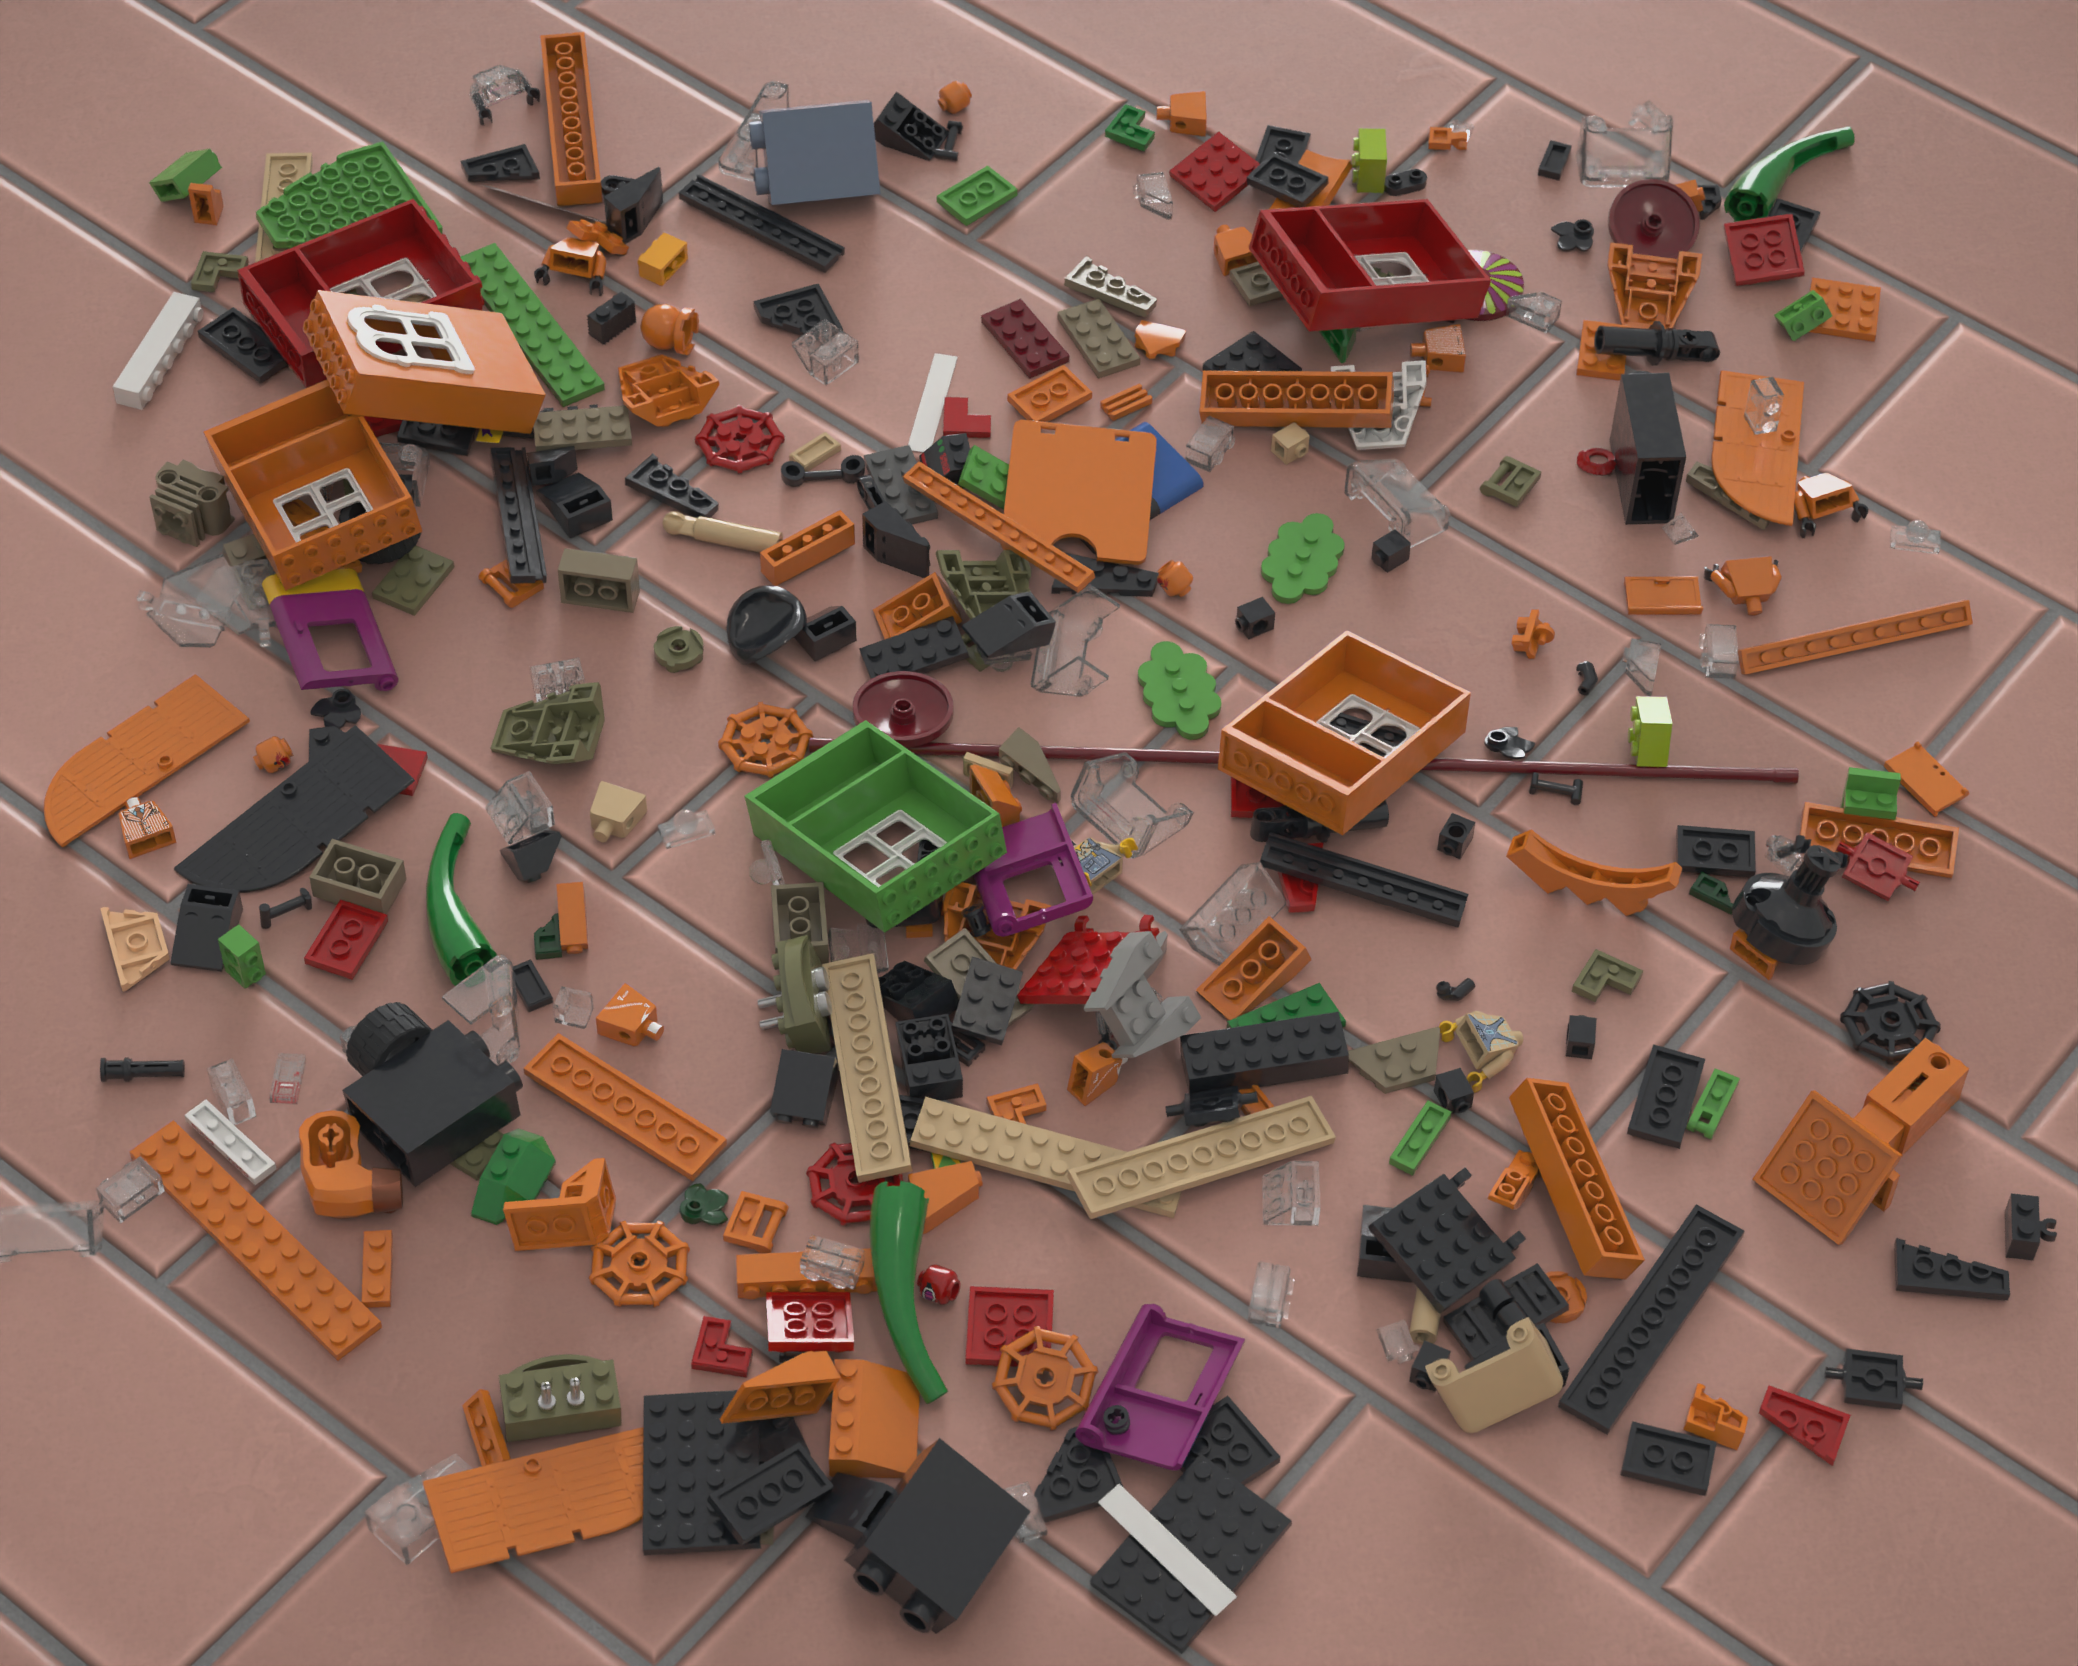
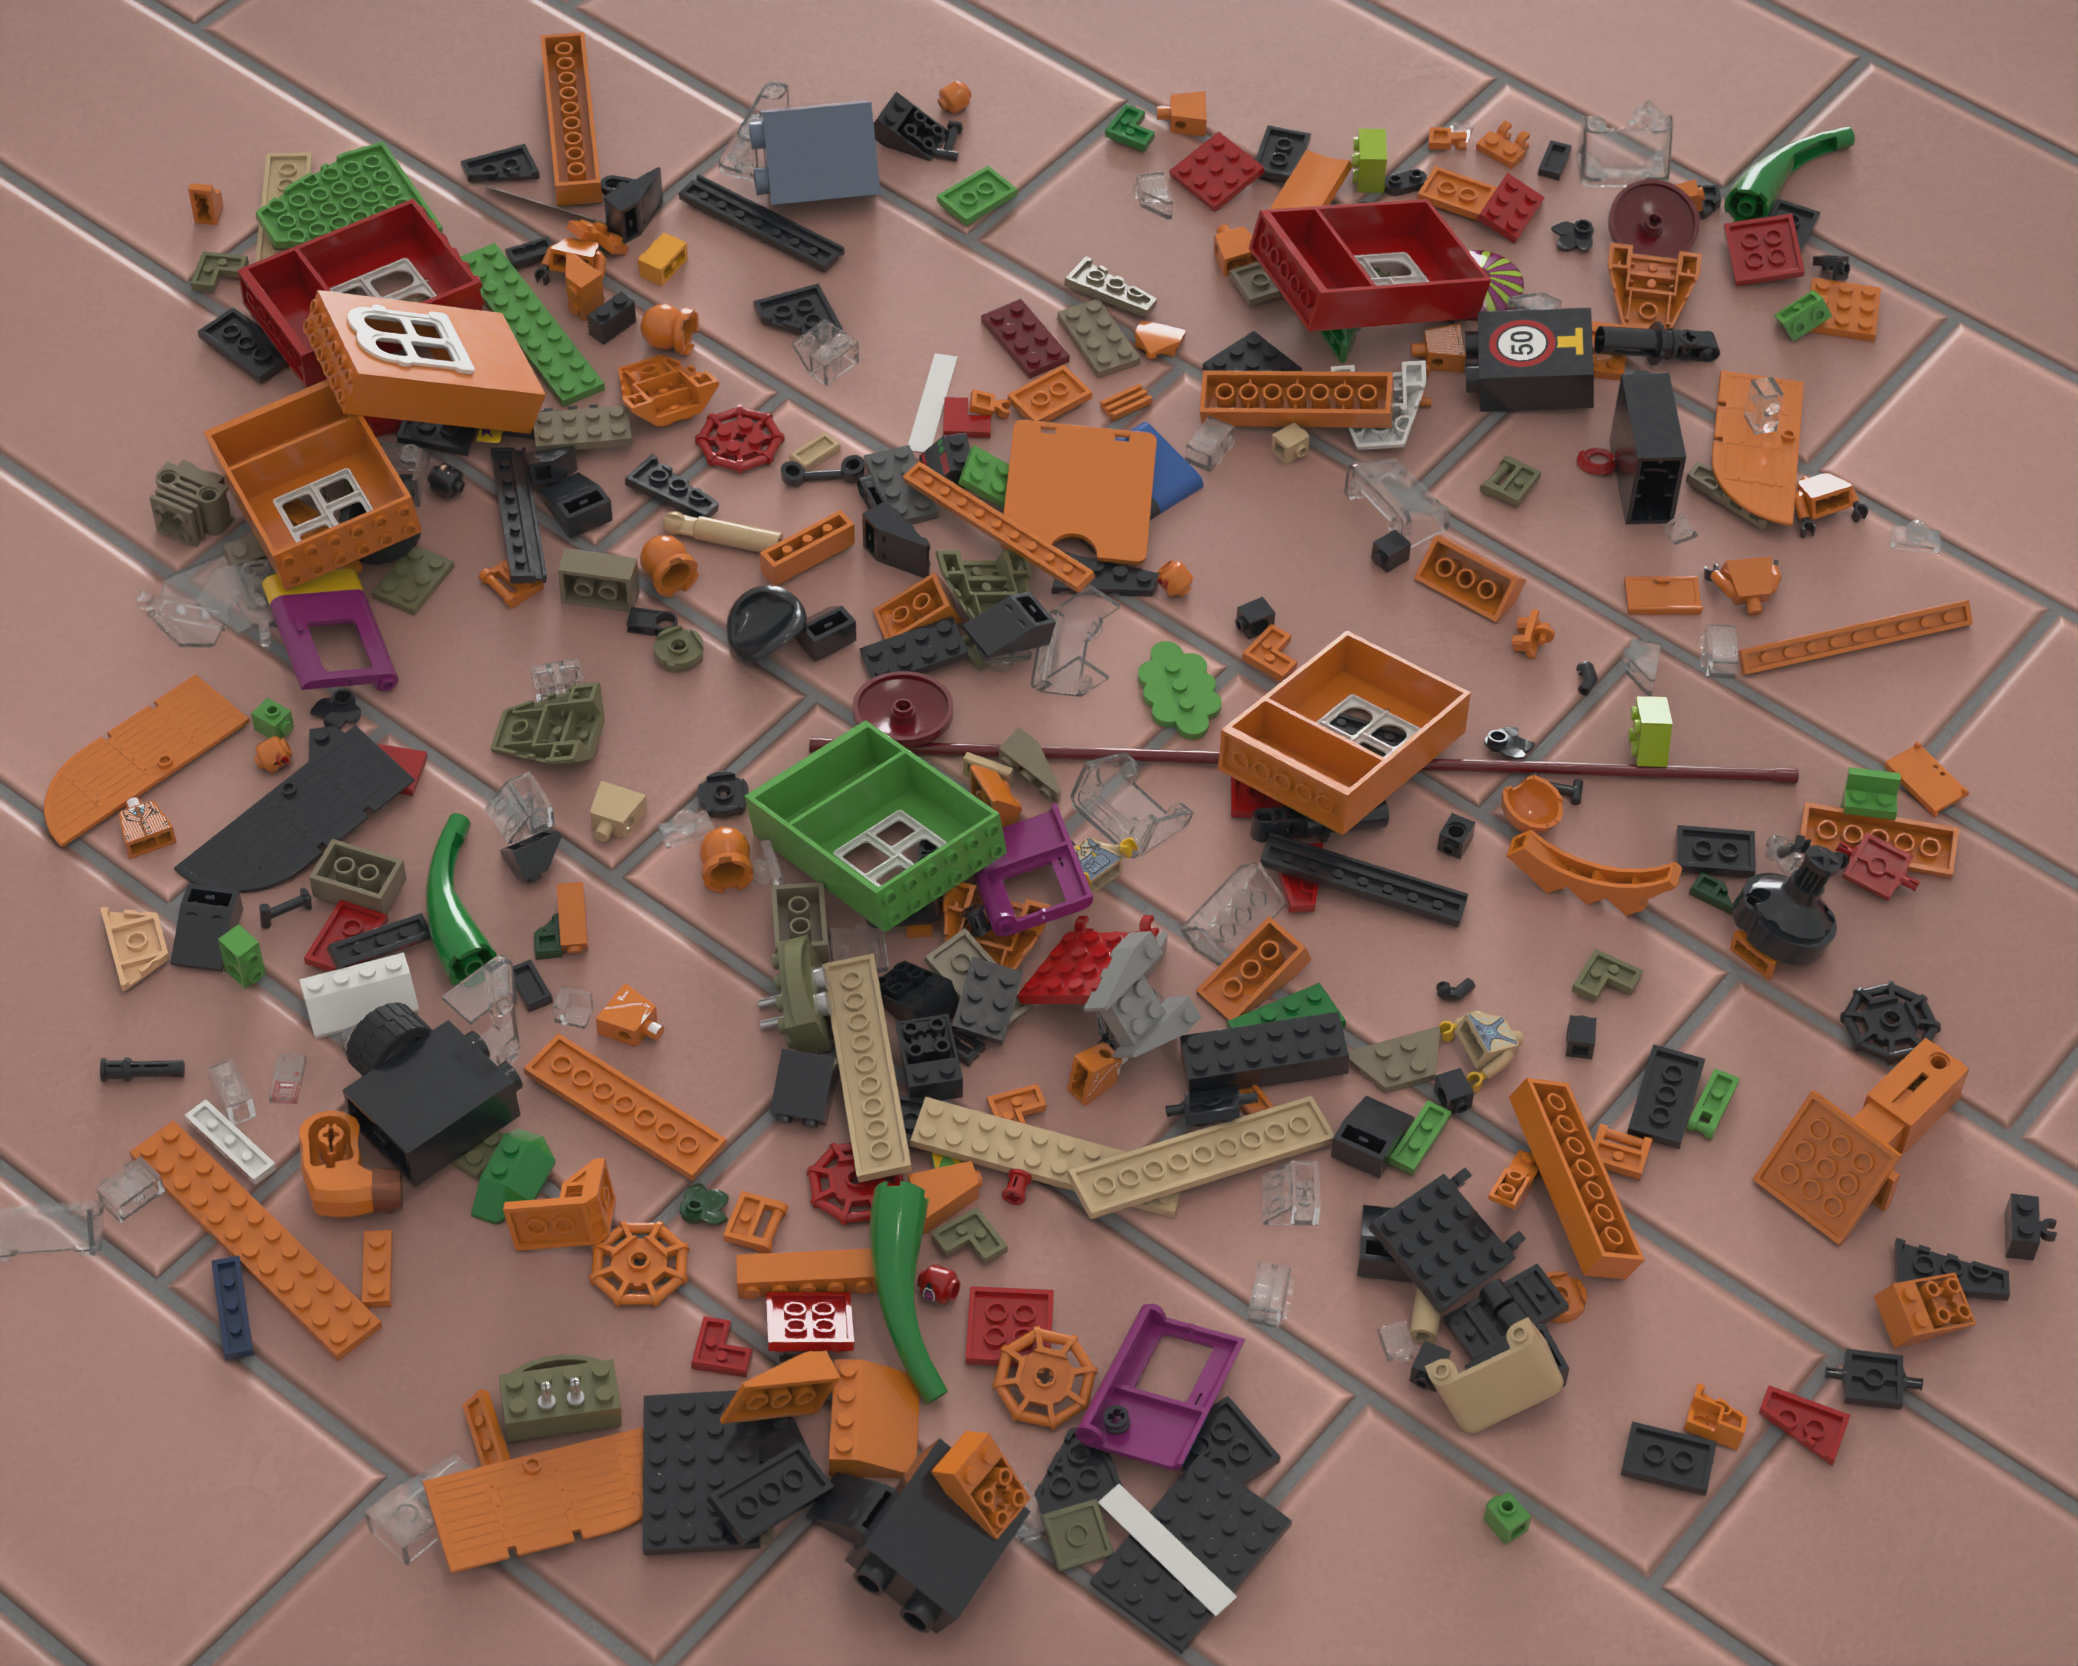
white brick [113,292,204,410] -> none
bright green brick [149,149,222,202] -> none
clear torso [469,65,540,126] -> none
orange plate [718,702,813,778] -> none
clear brick [800,1235,865,1289] -> none
black plate [1247,152,1328,207] -> none
bright green plate [1261,513,1345,604] -> none
black plate [1558,1204,1745,1435] -> none
none -> dark blue plate [211,1256,254,1361]
none -> bright green brick [251,698,294,739]
none -> white slope [299,953,420,1039]
none -> black plate [327,913,431,970]
none -> black head [427,463,465,499]
none -> black plate [505,236,553,269]
none -> orange slope [565,251,604,321]
none -> black piece [626,607,678,636]
none -> orange tile [639,535,699,597]
none -> black plate [698,771,749,818]
none -> orange tile [699,826,753,893]
none -> olive plate [931,1207,1008,1265]
none -> orange slope [931,1431,1031,1539]
none -> orange plate [969,389,1011,419]
none -> red bush [1001,1169,1032,1205]
none -> olive plate [1040,1499,1114,1573]
none -> orange plate [1242,624,1297,682]
none -> black slope [1331,1096,1415,1179]
none -> orange slope [1414,535,1527,623]
none -> orange plate [1417,166,1497,222]
none -> black brick [1465,307,1594,412]
none -> orange plate [1476,120,1530,169]
none -> red plate [1477,173,1545,244]
none -> bright green brick [1484,1491,1531,1545]
none -> orange cylinder [1501,775,1564,834]
none -> orange plate [1594,1123,1653,1180]
none -> black bracket [1813,255,1850,281]
none -> orange slope [1873,1273,1976,1348]

